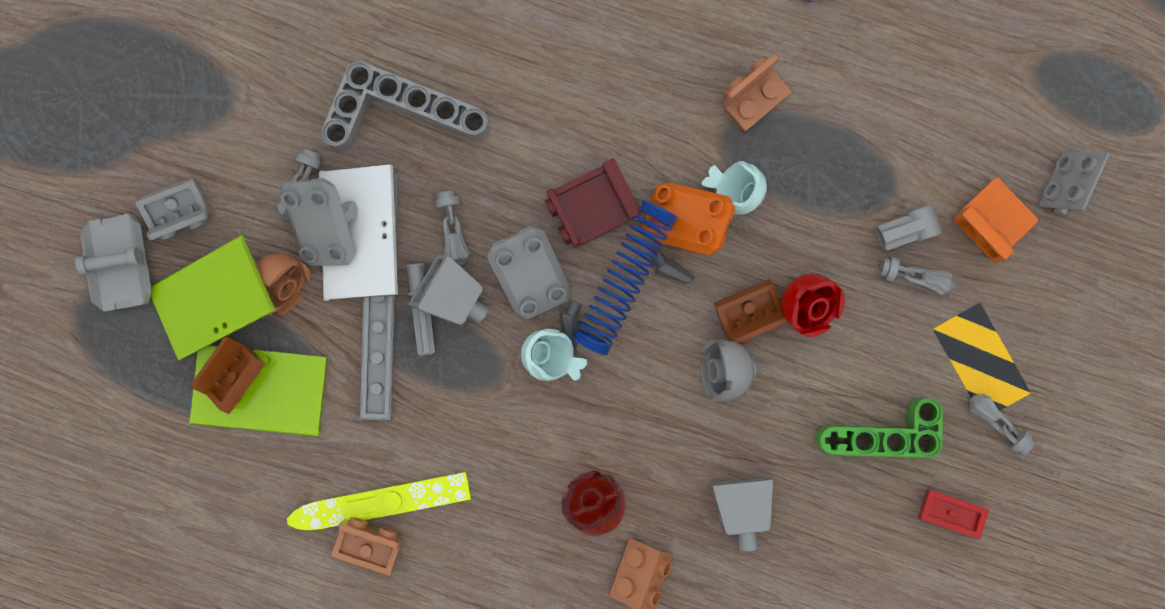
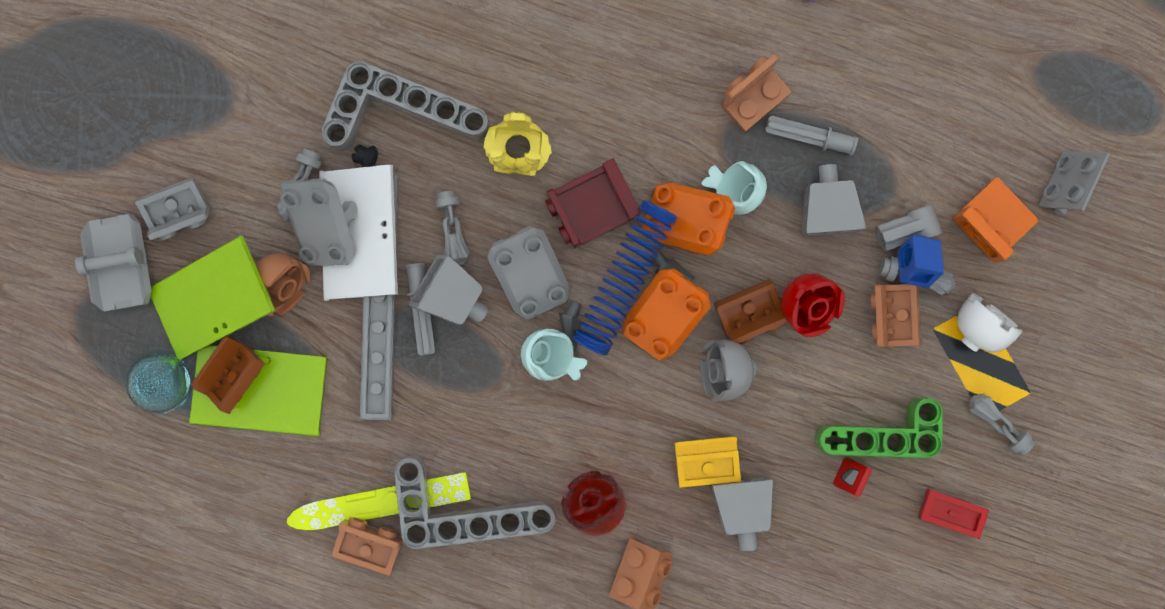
none -> clear light blue cylinder [125,352,191,414]
none -> black piece [352,145,378,167]
none -> light grey beam [394,455,555,549]
none -> light yellow piece [483,112,552,176]
none -> orange shield [622,269,711,361]
none -> yellow plate [674,436,741,488]
none -> light grey axle [766,115,858,156]
none -> light grey torso [801,164,866,236]
none -> red slope [833,458,872,497]
none -> nougat bracket [871,284,921,347]
none -> blue brick [897,235,944,288]
none -> white cylinder [957,293,1023,352]

